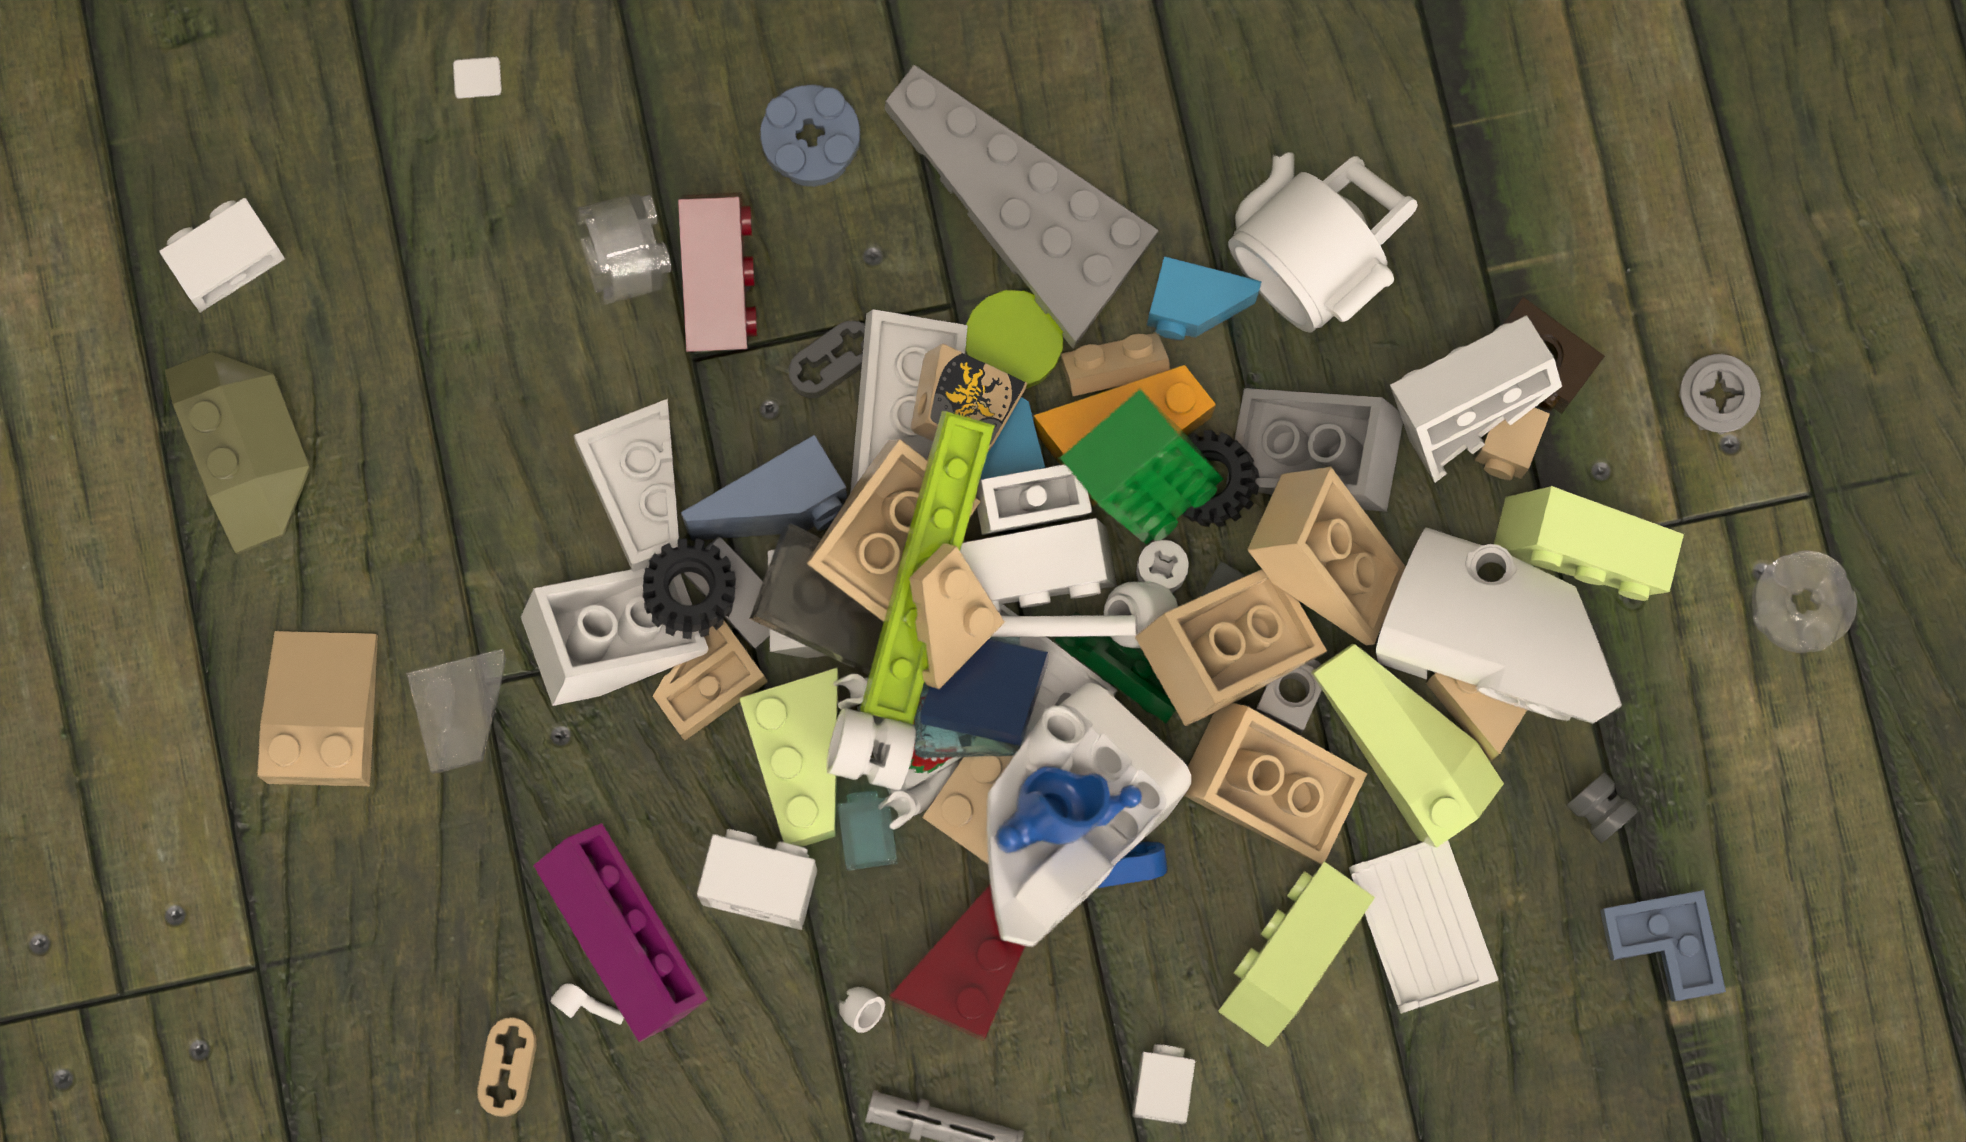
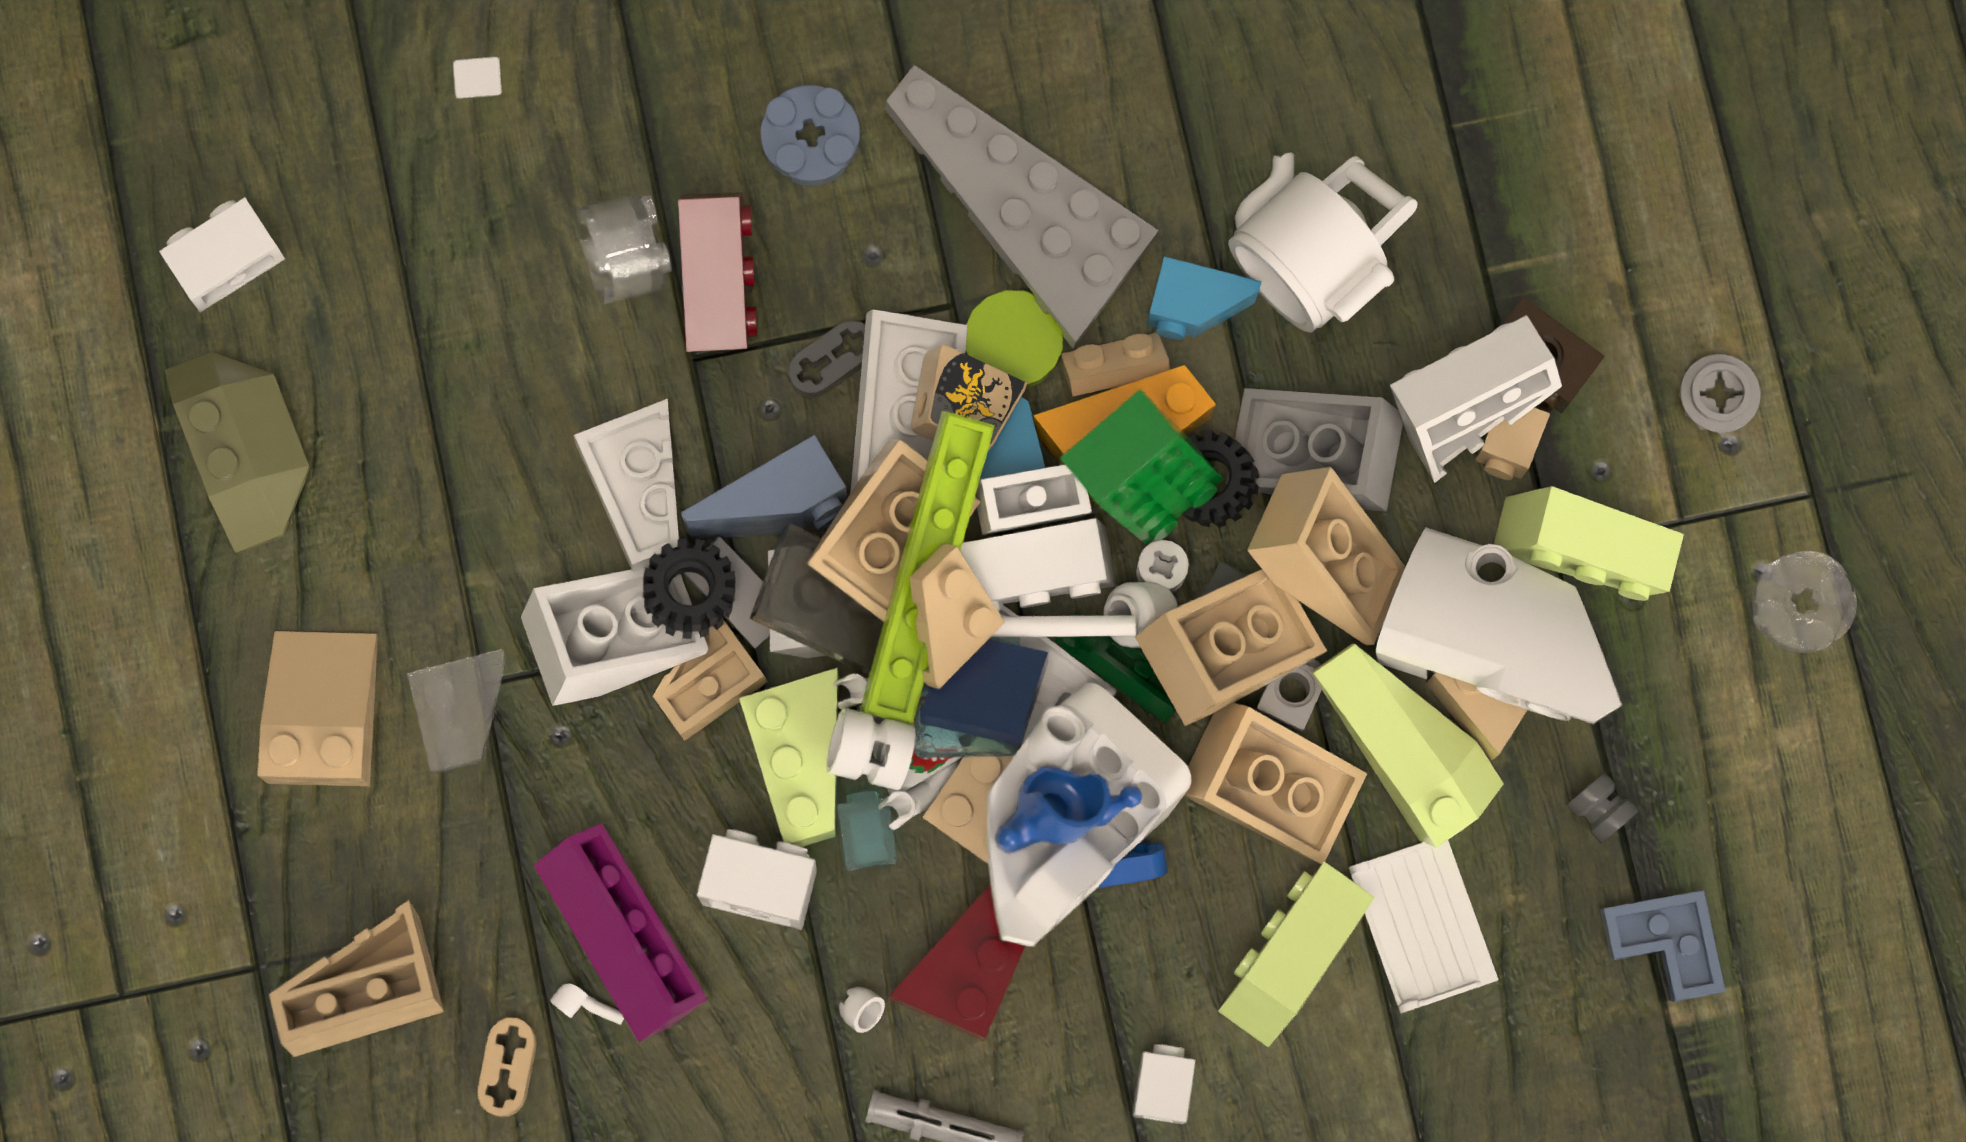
none -> tan wedge [269,900,444,1057]

